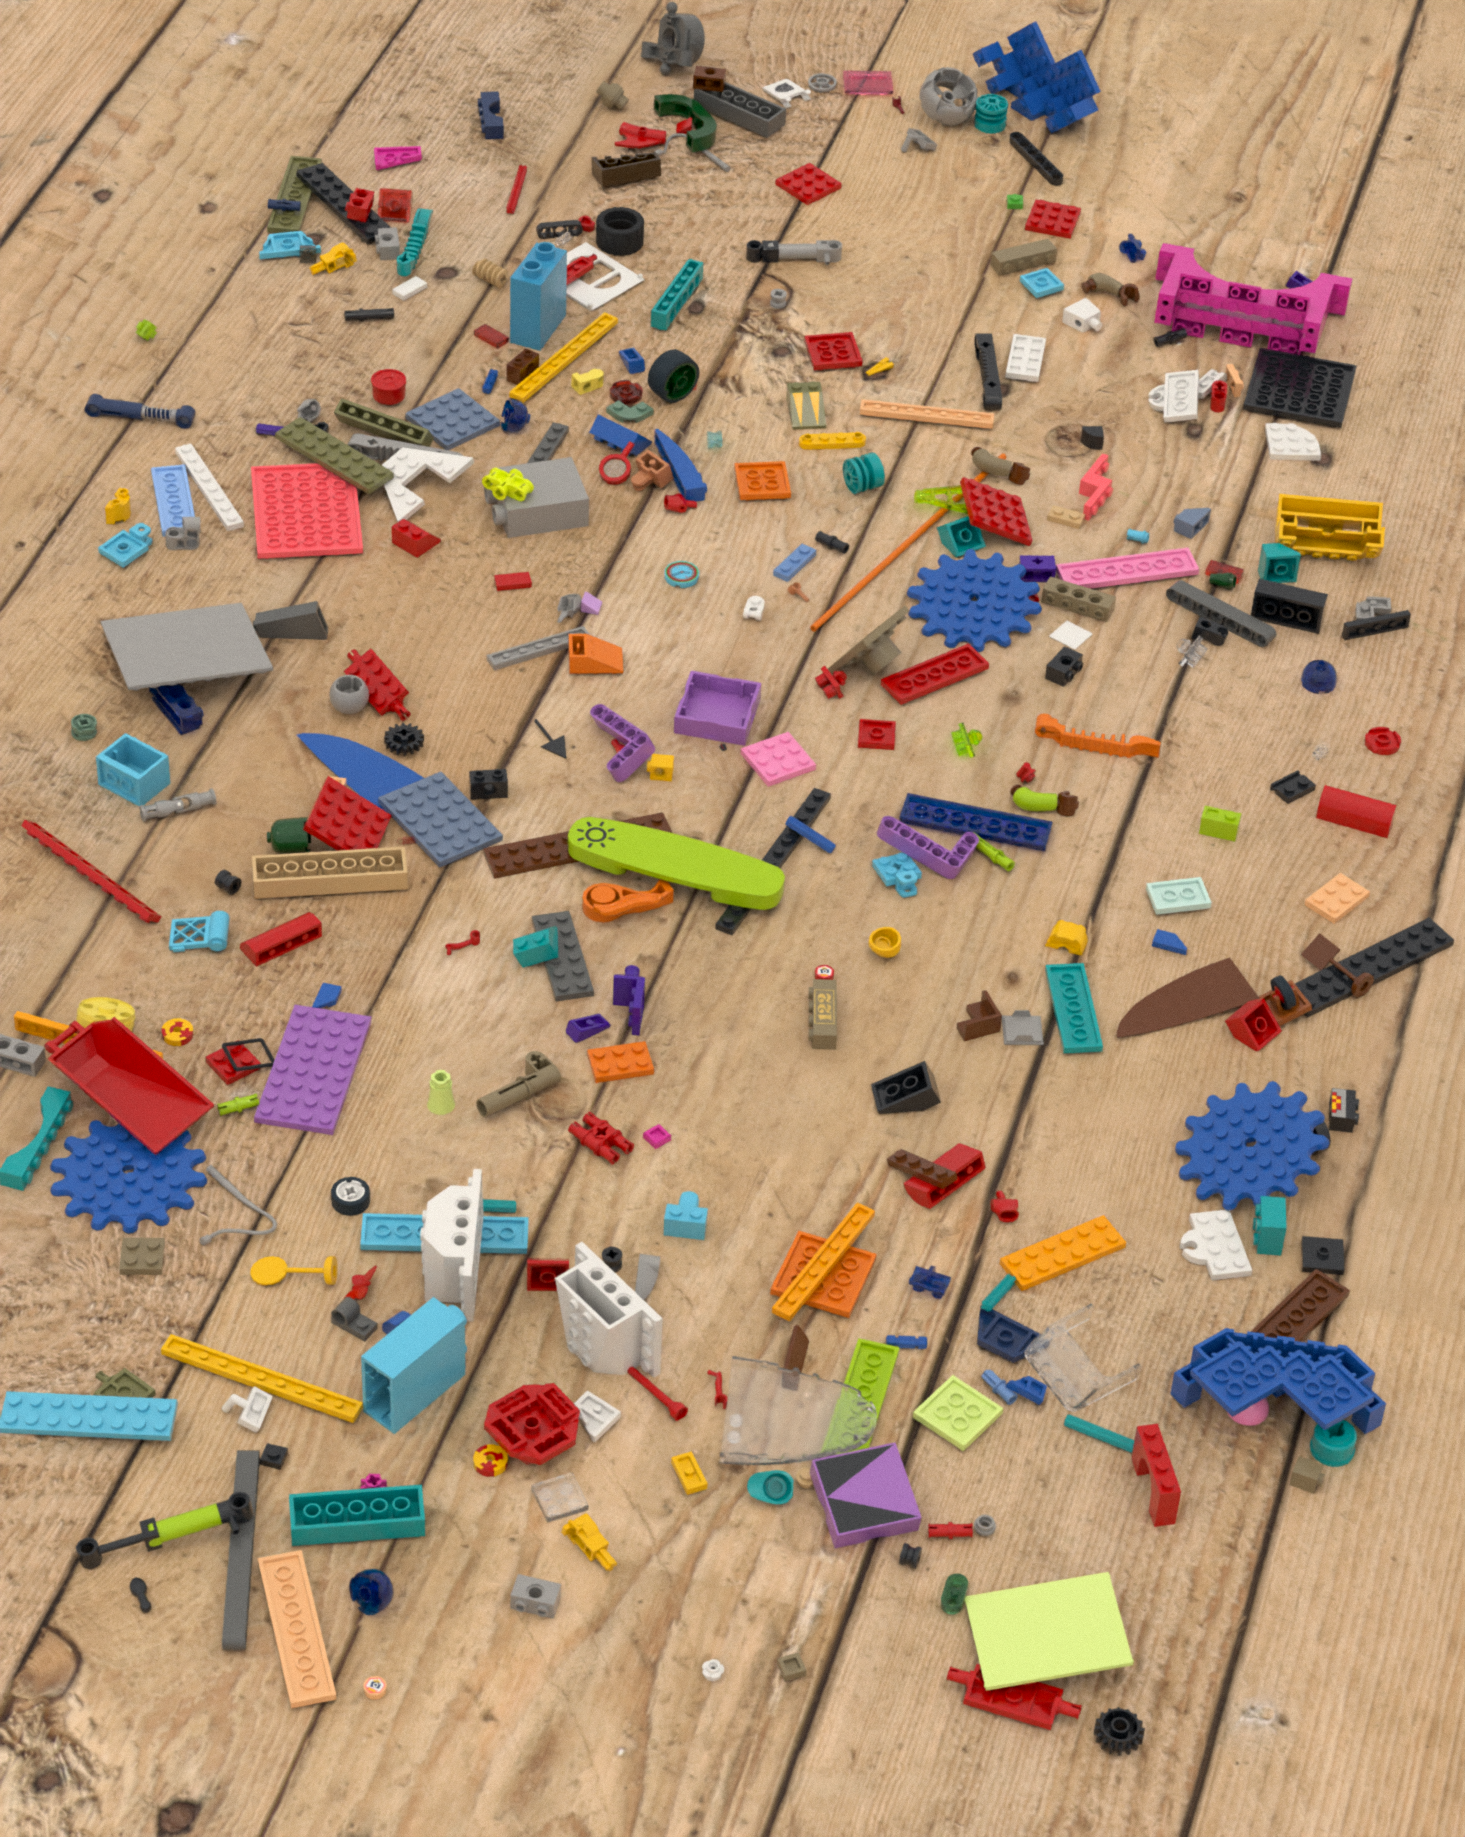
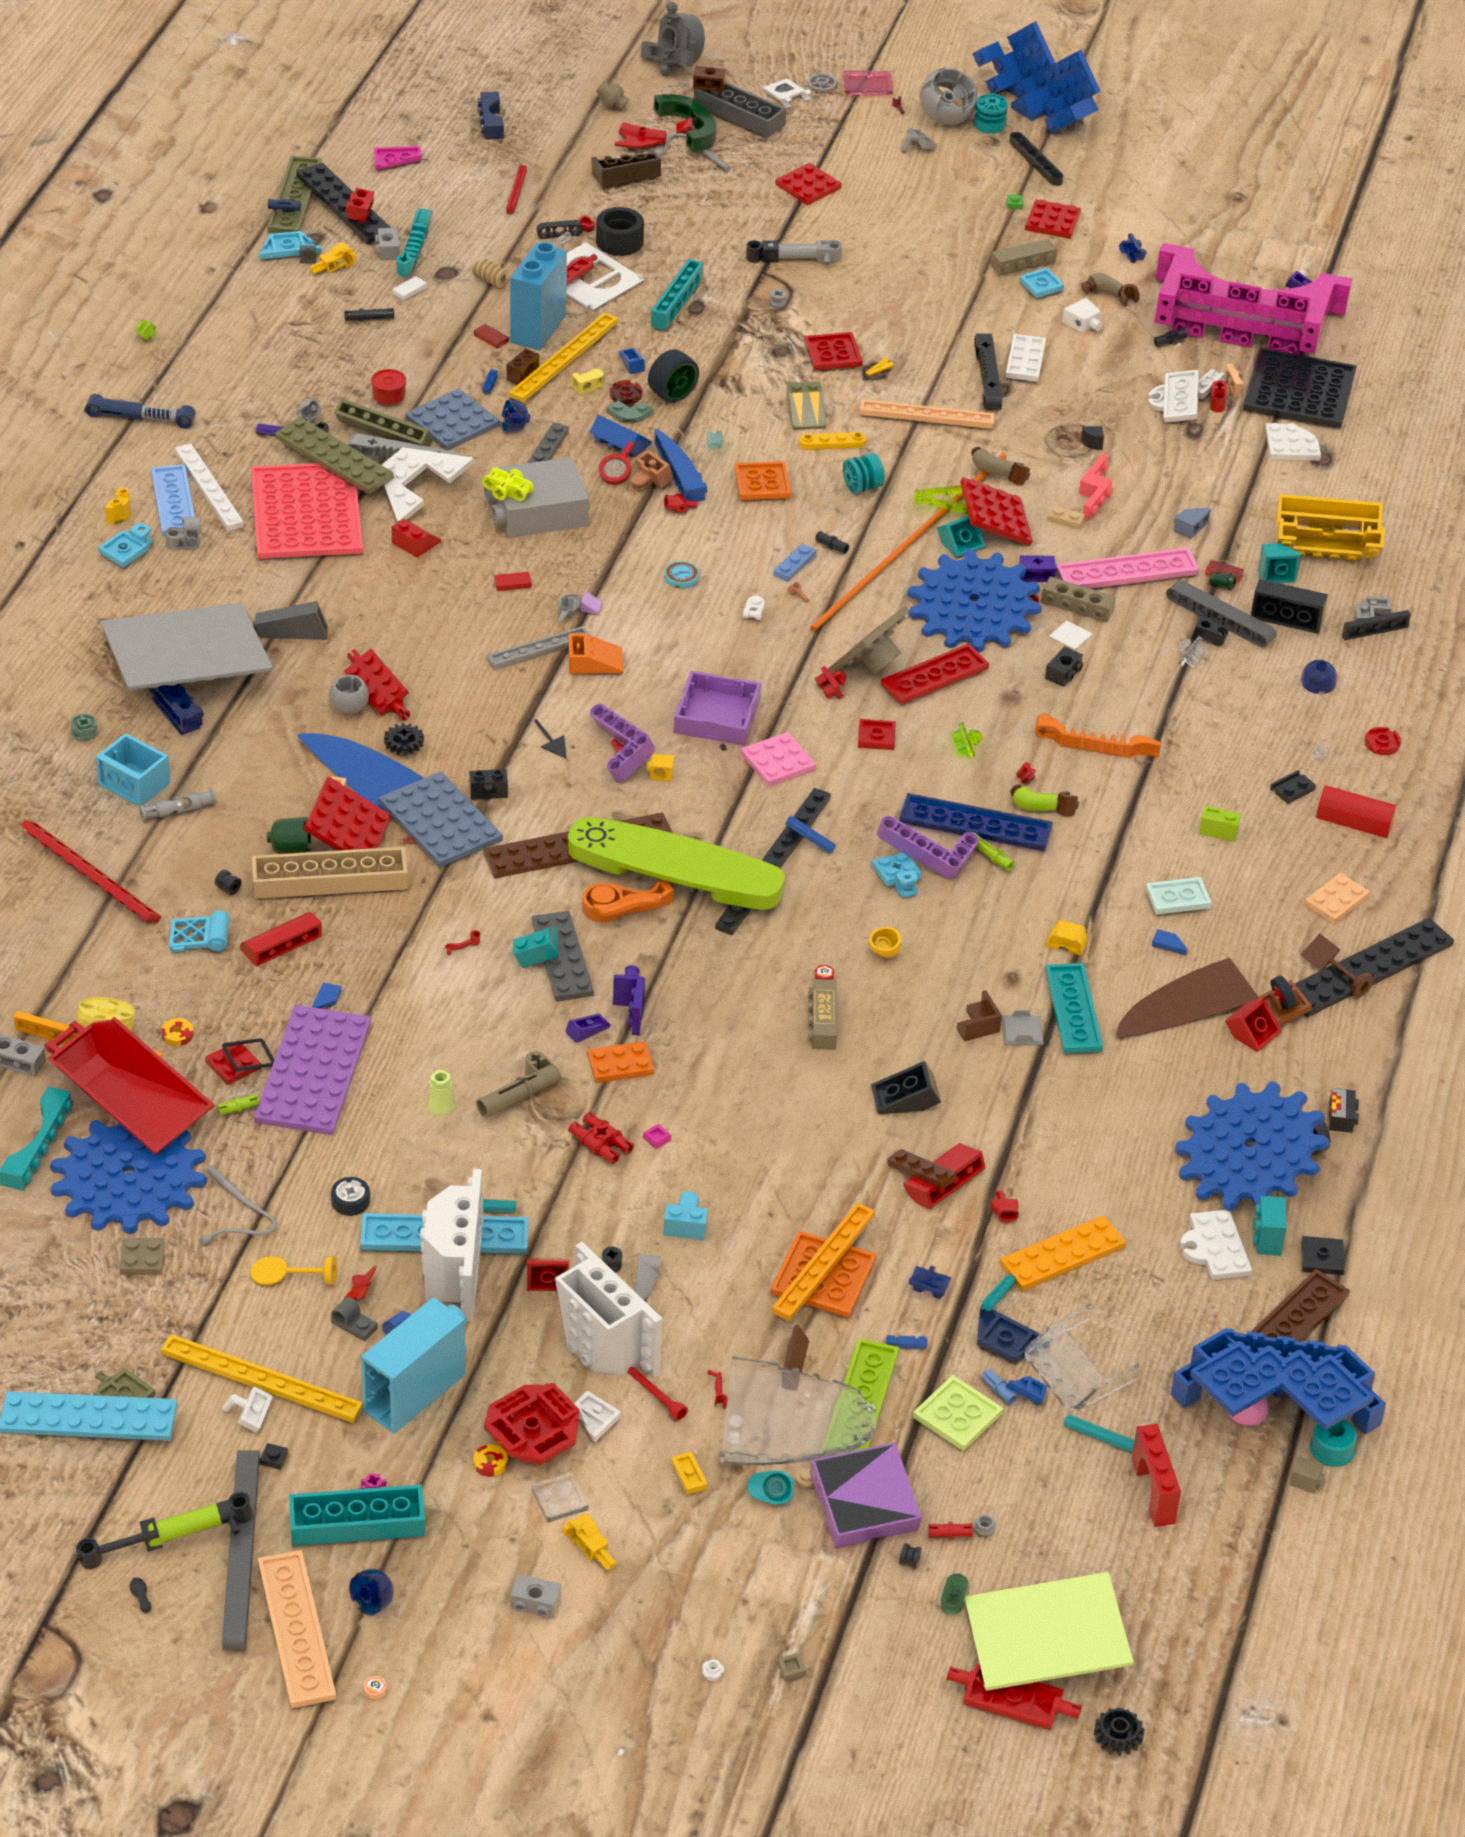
clear red slope [378,188,413,222] -> none
medium azure pin [1127,529,1150,544] -> none

